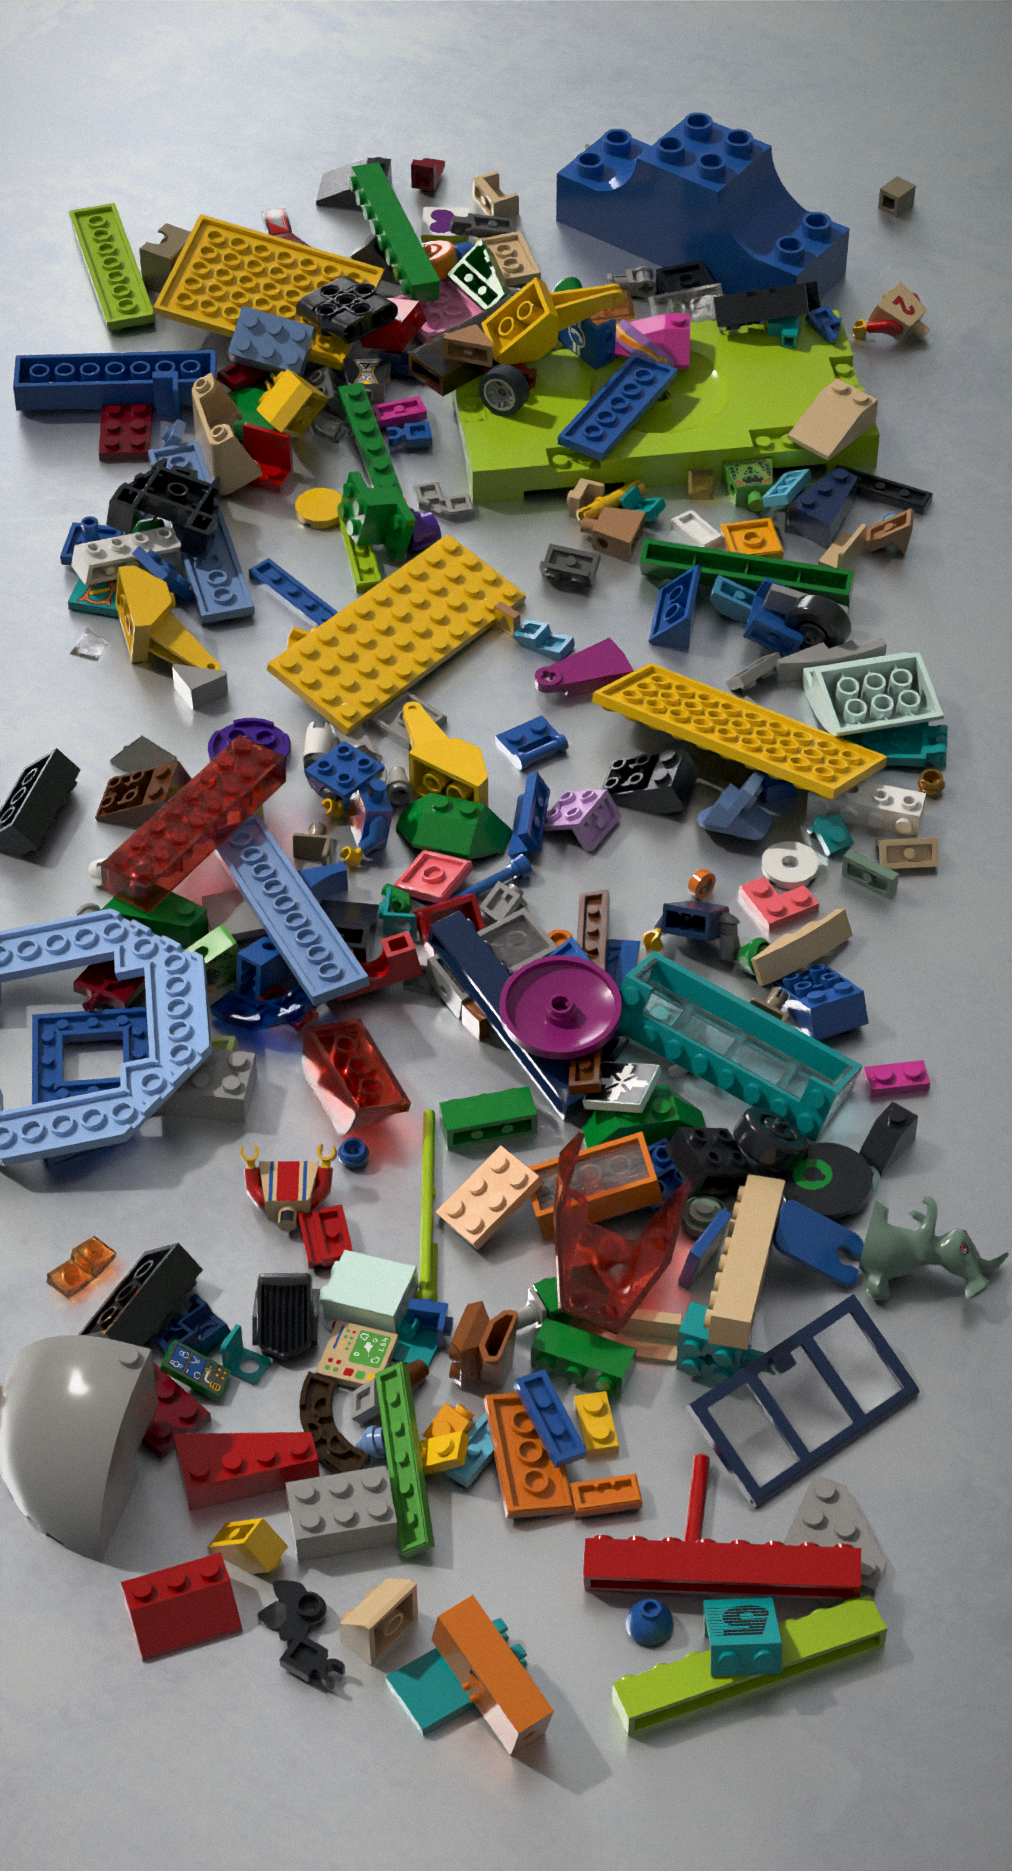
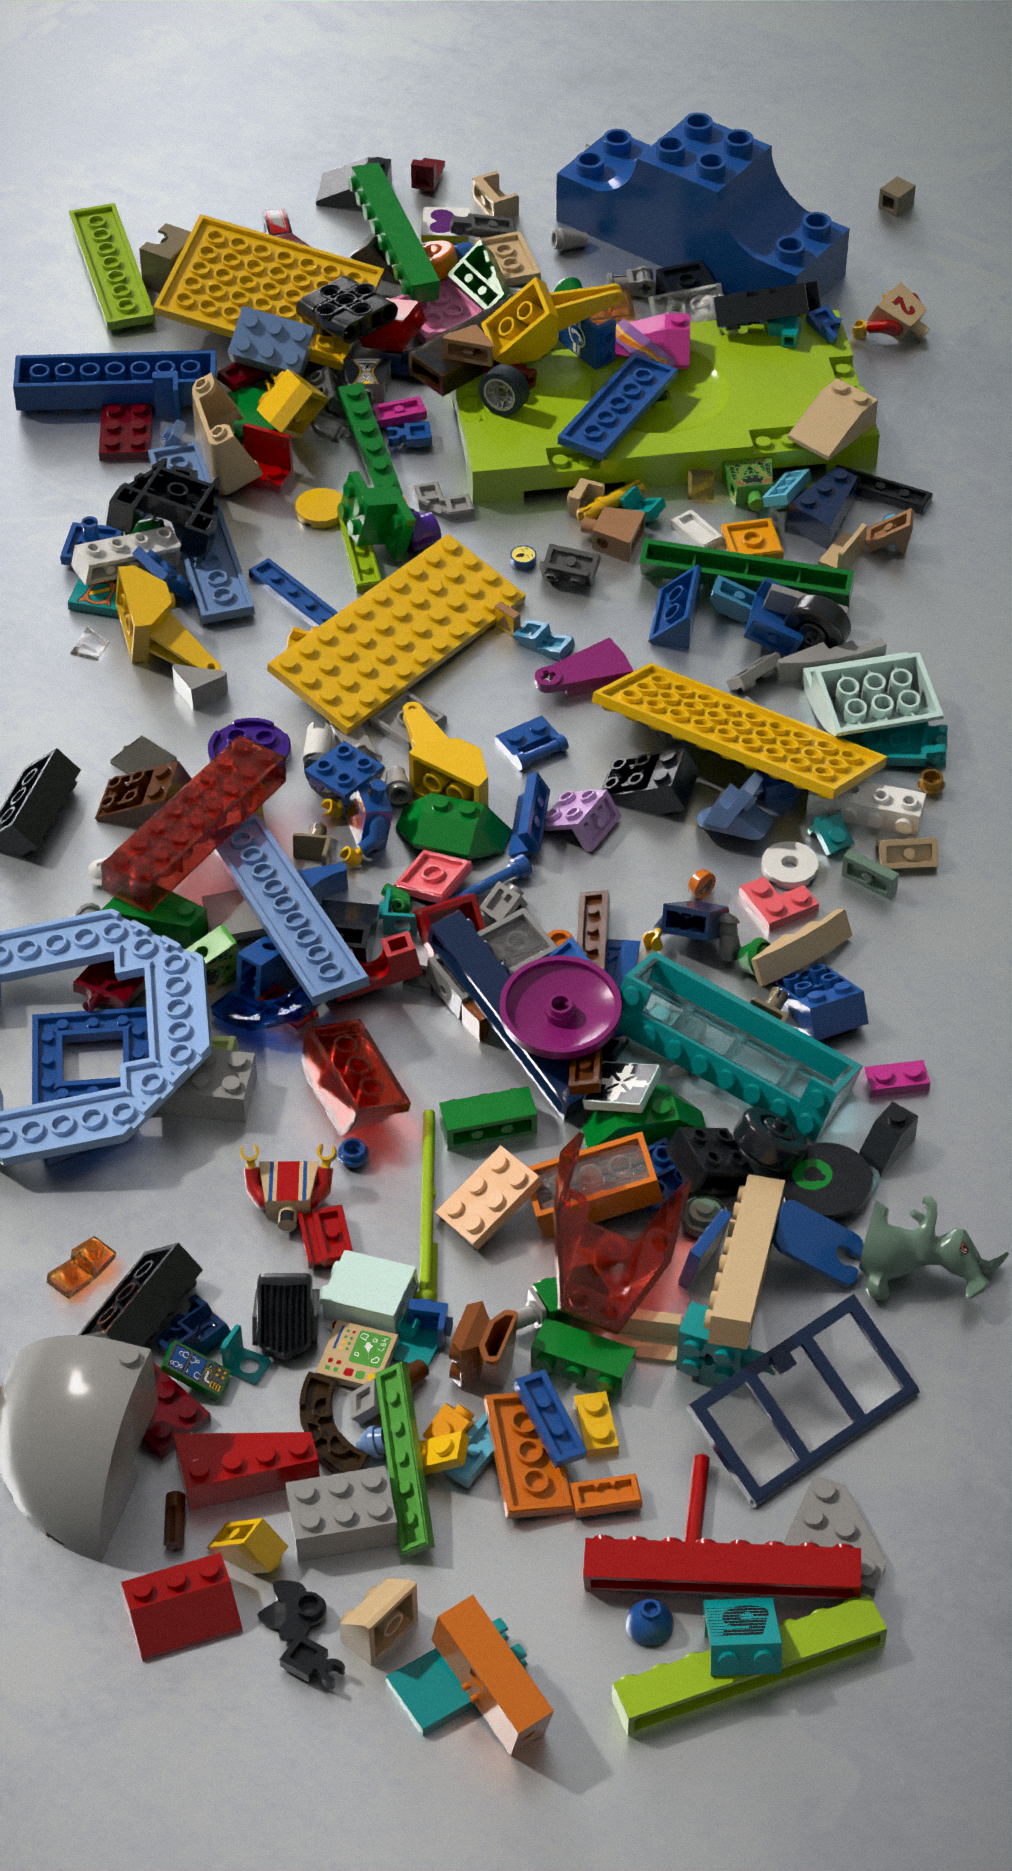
none -> reddish brown piece [163,1491,186,1551]
none -> tile [510,546,537,570]
none -> light grey cone [551,227,588,252]

